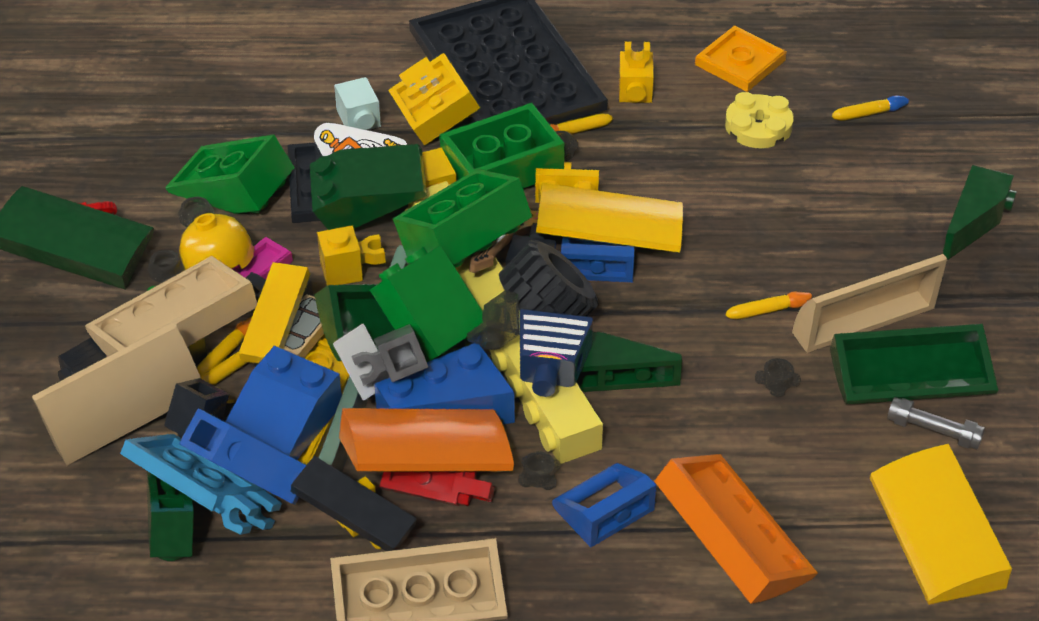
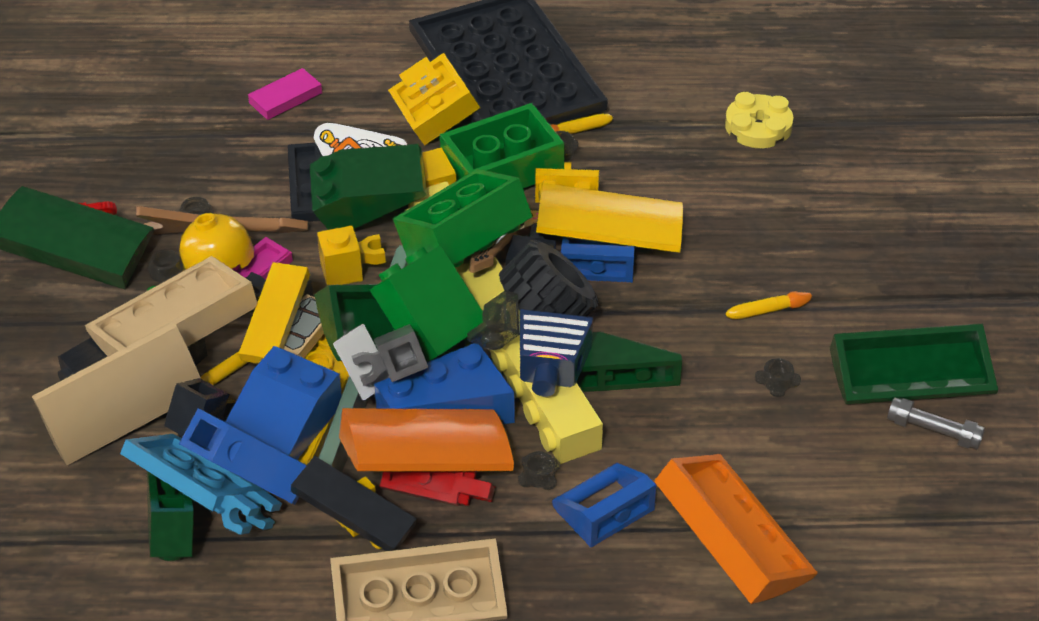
green slope [165,134,295,214] -> none
yellow piece [197,317,252,377] -> none
light aqua brick [334,77,381,130] -> none
yellow brick [619,42,654,103] -> none
light orange tile [695,26,786,92] -> none
tan slope [792,254,947,353] -> none
yellow piece [832,95,909,121] -> none
yellow slope [870,444,1012,605] -> none
dark green slope [942,165,1017,260] -> none
none -> medium nougat piece [136,206,308,234]
none -> dark pink tile [248,68,322,120]

